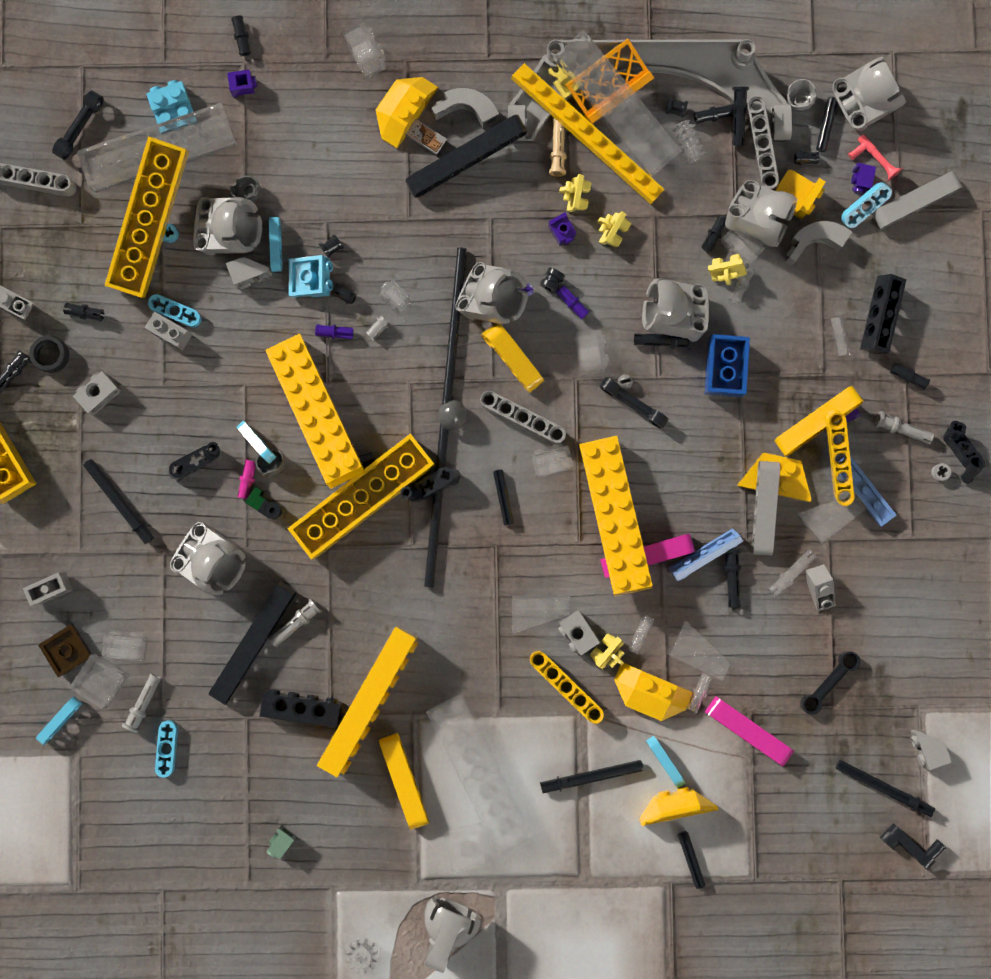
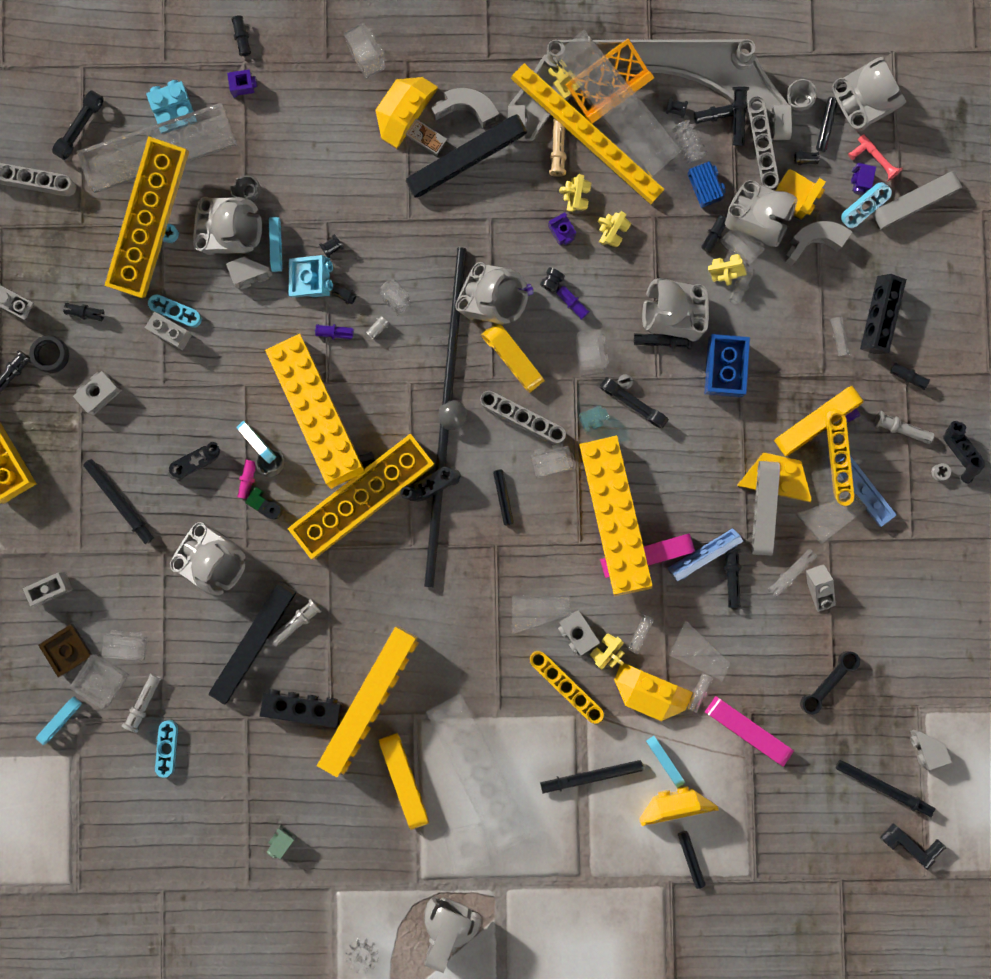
none -> clear light blue brick [578,405,609,433]
none -> blue brick [687,161,726,208]

